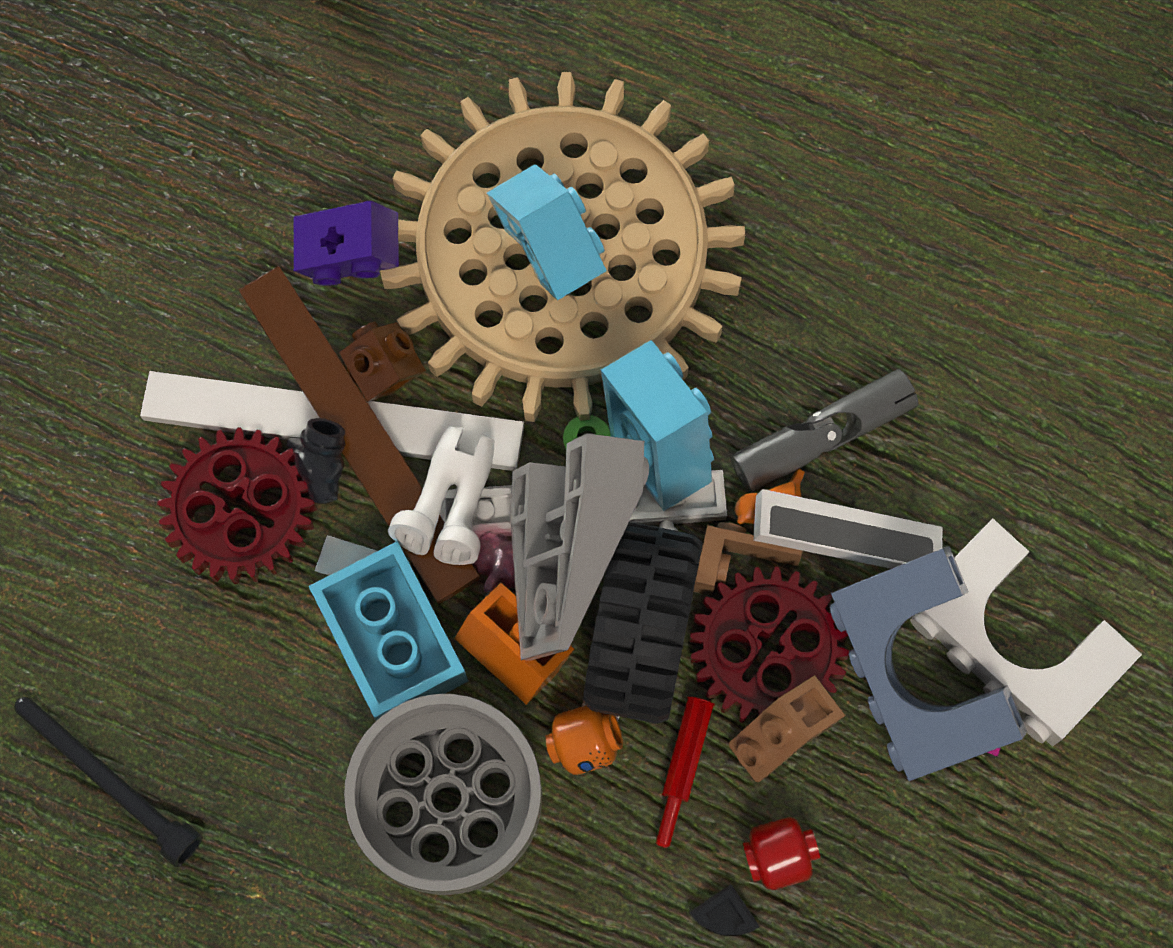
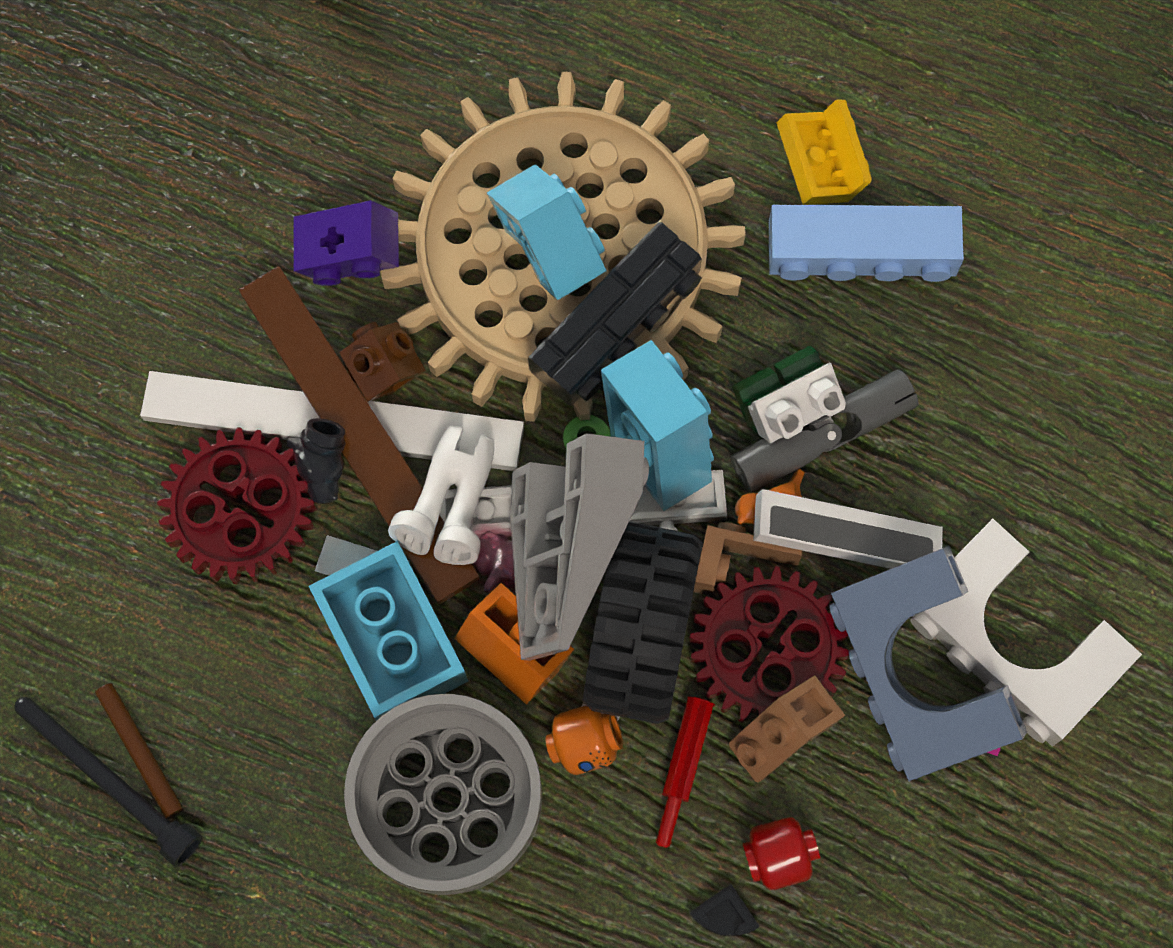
none -> reddish brown bar [95,683,184,819]
none -> black brick [528,222,702,406]
none -> white hips [732,345,846,444]
none -> light blue brick [769,205,964,282]
none -> yellow bracket [776,100,872,205]

